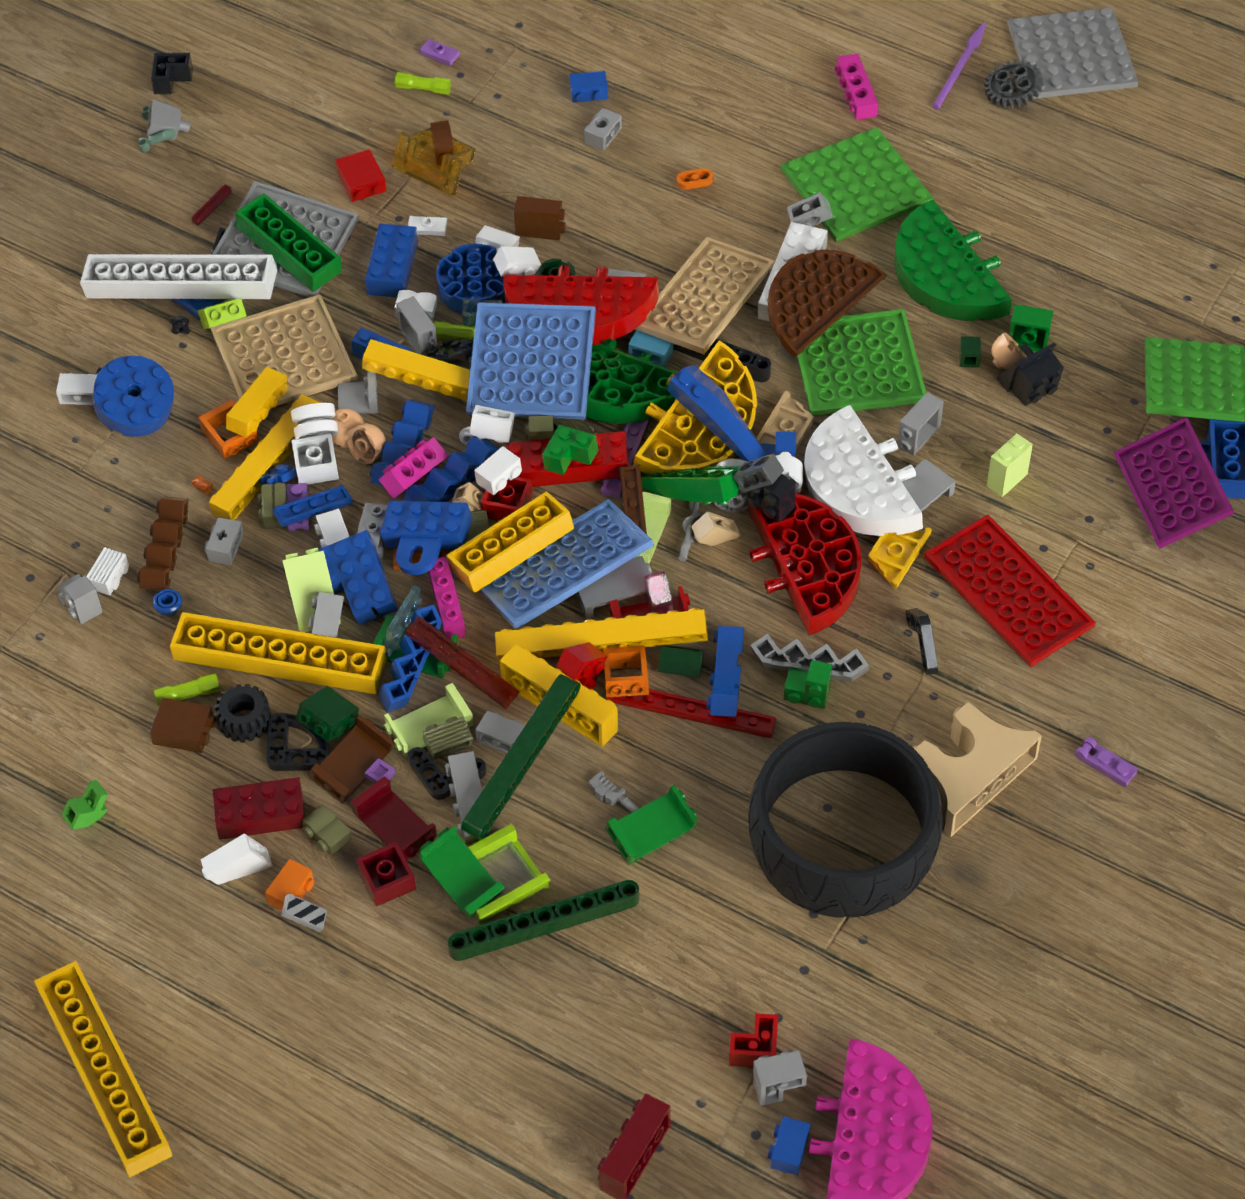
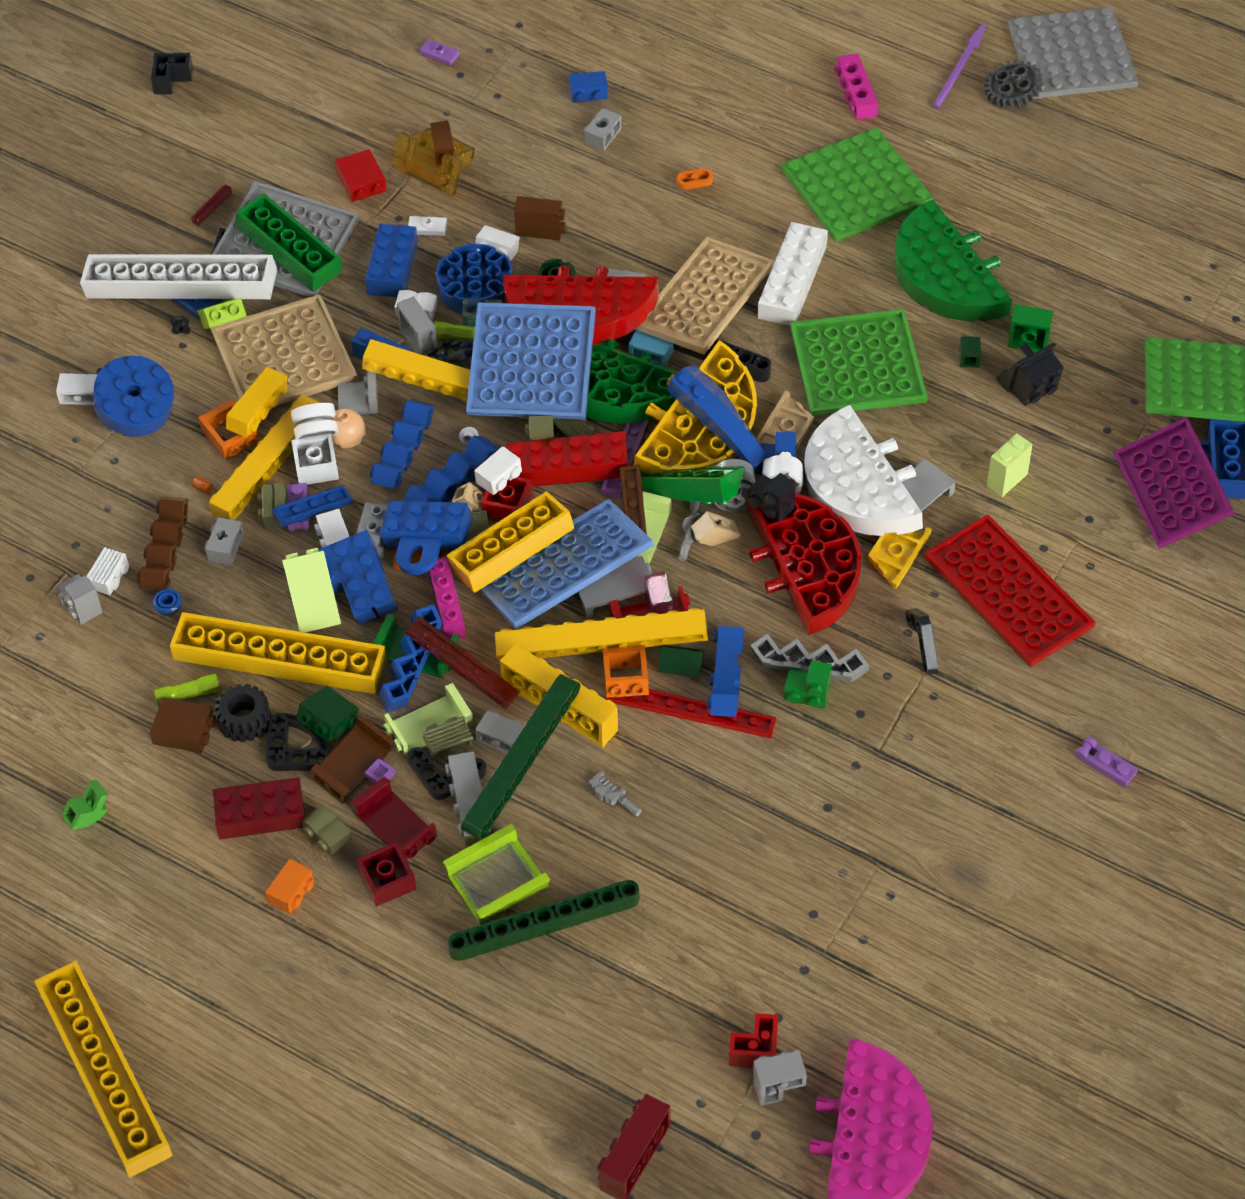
light grey torso [139,100,191,152] -> none
white slope [201,833,273,885] -> none
blue plate [260,463,297,485] -> none
light grey tile [281,893,327,932] -> none
light grey brick [308,592,344,638] -> none
light nougat cylinder [347,423,386,464] -> none
dark pink brick [378,437,449,499] -> none
clear light blue plate [384,585,422,657] -> none
lime axle [395,72,451,95] -> none
green panel [419,826,505,920] -> none
white brick [469,405,515,443] -> none
white brick [493,246,541,276] -> none
green brick [542,425,599,475] -> none
red brick [556,642,607,690] -> none
green panel [605,785,698,865] -> none
dark grey brick [733,454,784,493] -> none
black tyre [748,722,942,918] -> none
blue brick [767,1116,811,1176] -> none
reddish brown plate [768,249,887,359] -> none
light grey brick [787,192,833,226] -> none
light grey window [897,392,944,456] -> none
tan piece [913,702,1042,837] -> none
light nougat cylinder [991,333,1027,370] -> none

